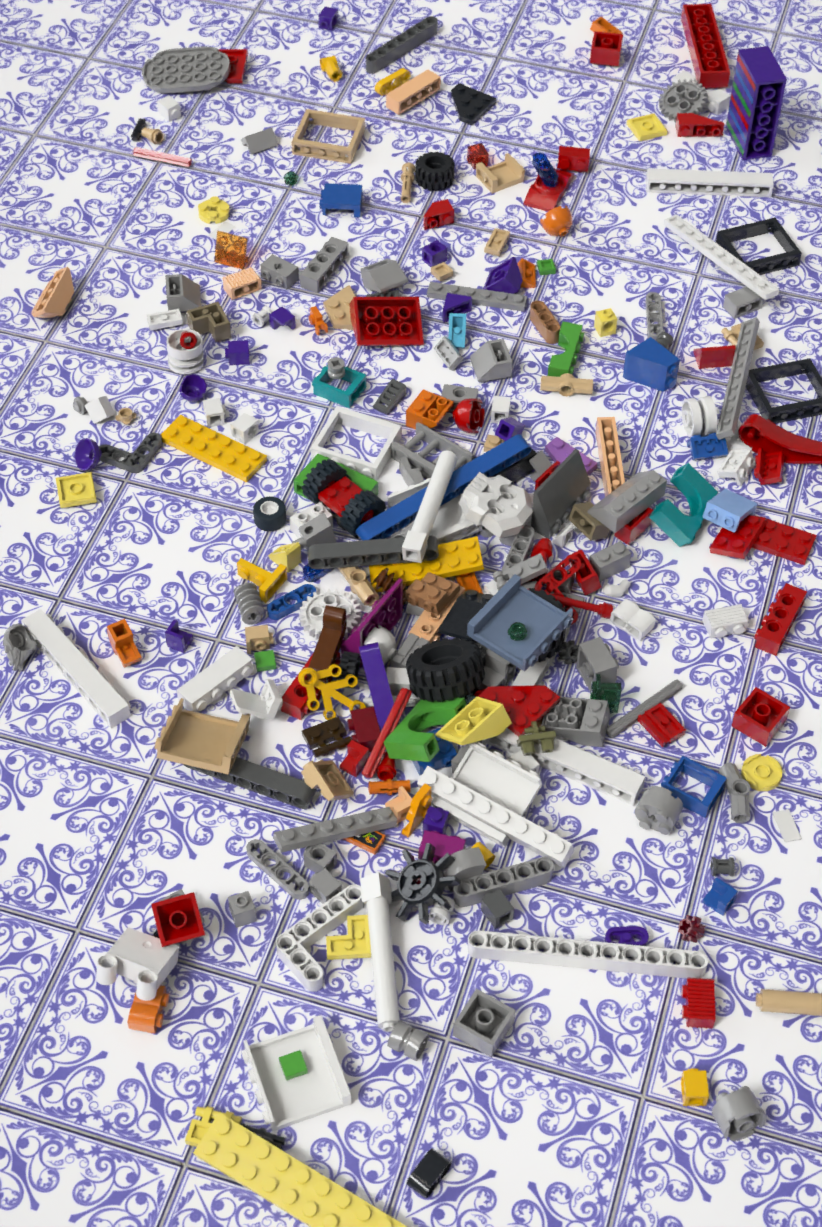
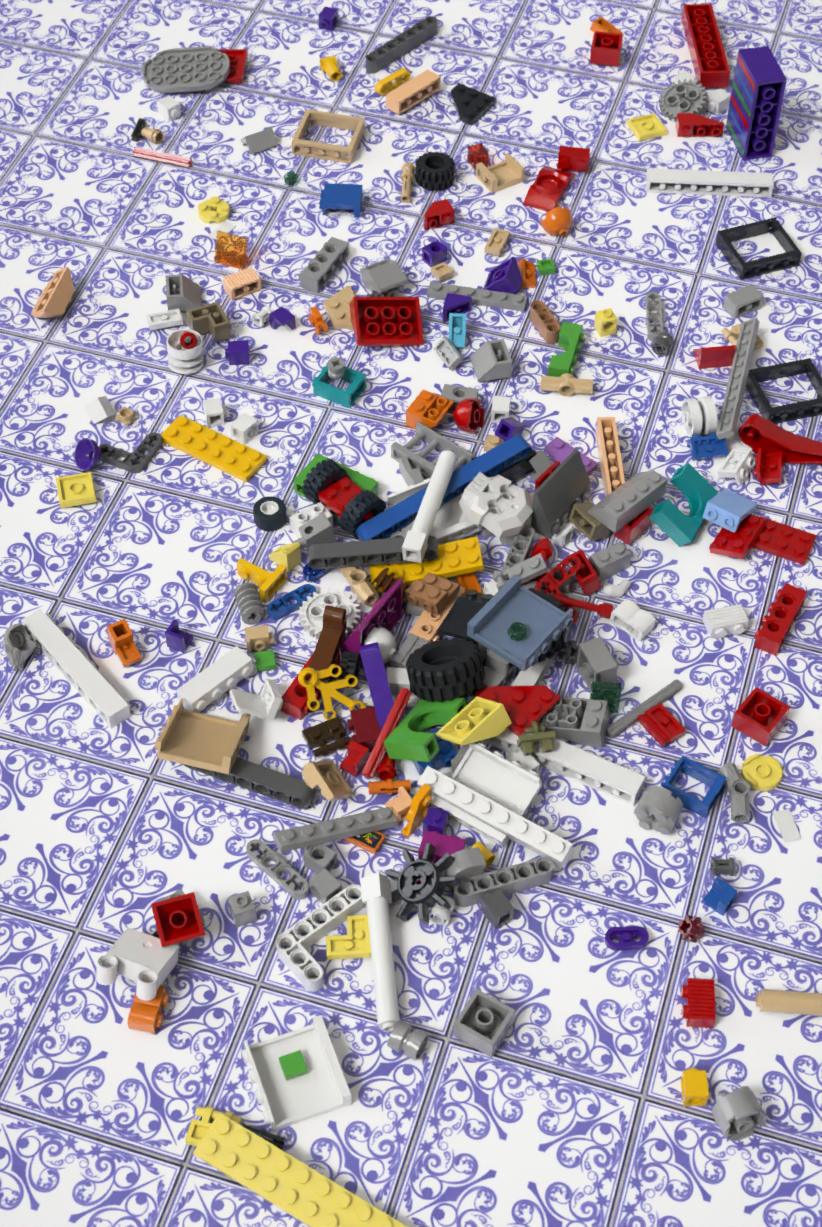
light grey plate [73,397,88,414] -> none
dark purple hair [179,374,207,402] -> none
light grey brick [260,254,299,290] -> none
white window [310,406,402,481] -> none
dark grey slope [373,379,406,415] -> none
black beam [406,1148,452,1199] -> none
white beam [467,930,708,978] -> none
clear blue beam [532,152,558,187] -> none
blue slope [623,337,680,392] -> none
white plate [664,214,779,300] -> none

